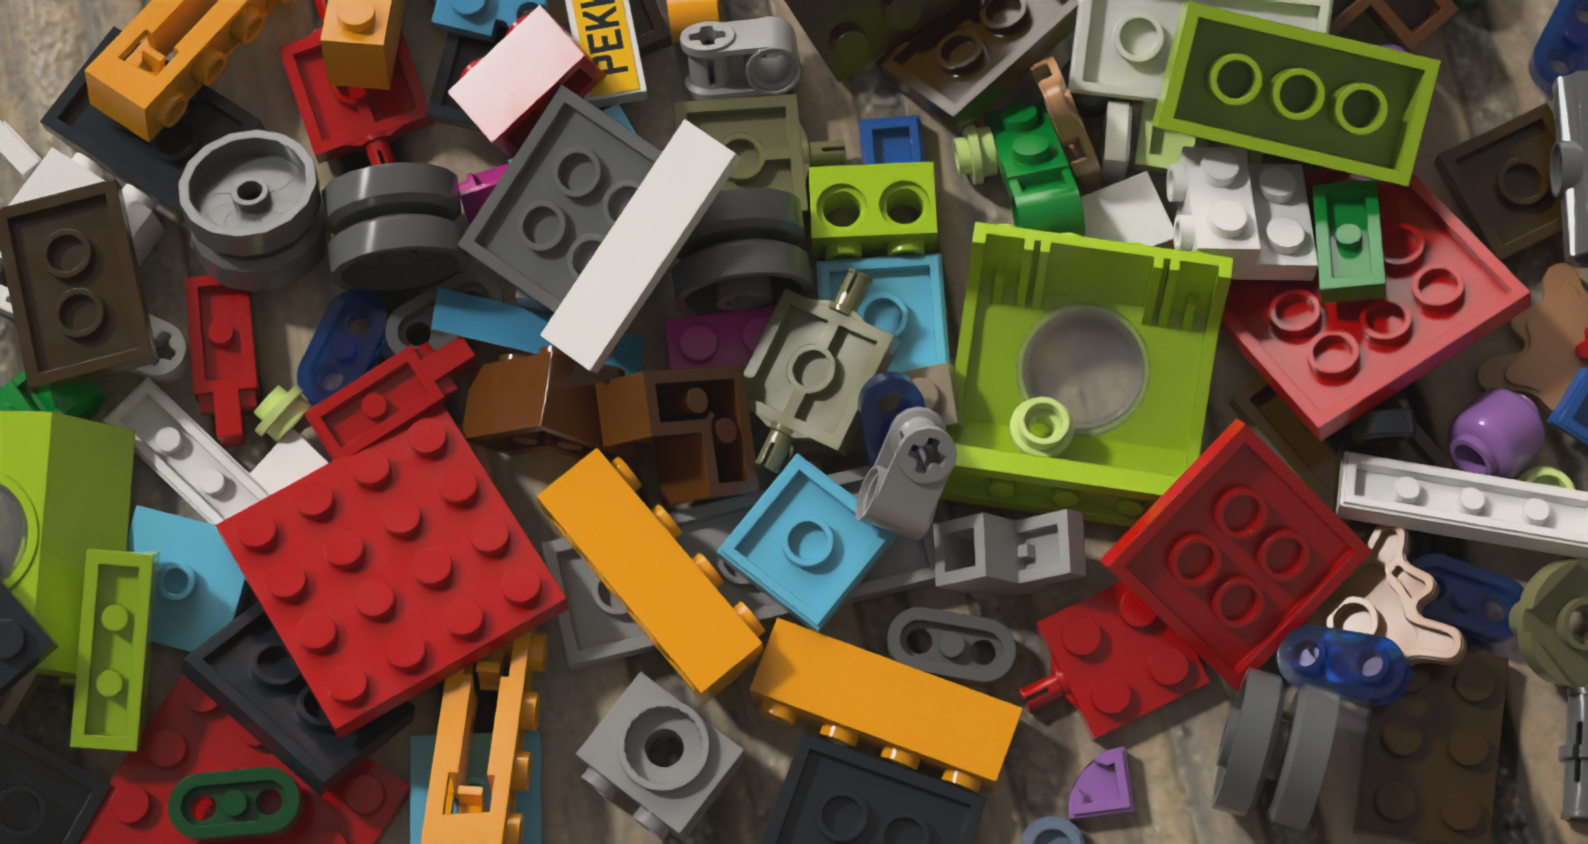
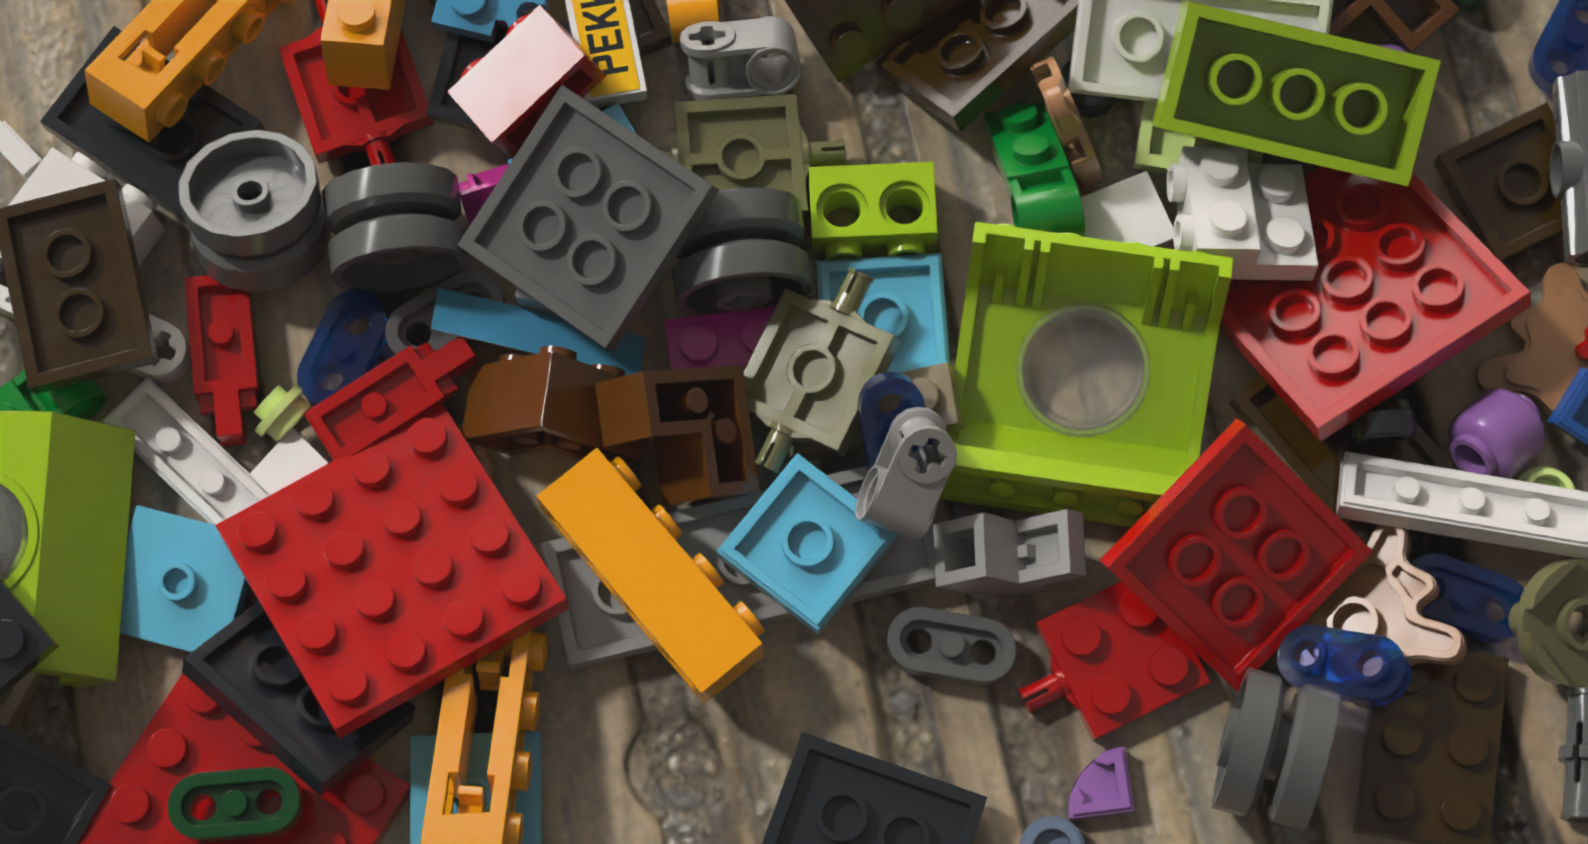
lime panel [70,549,160,752] -> none
white tile [540,119,742,373] -> none
light grey brick [576,671,746,842] -> none
light orange brick [749,617,1023,793] -> none
blue tile [859,115,925,165] -> none
yellowish green plate [953,122,998,185] -> none
yellowish green plate [1009,397,1074,458] -> none
white tile [1100,101,1132,182] -> none
green plate [1312,179,1387,304] -> none

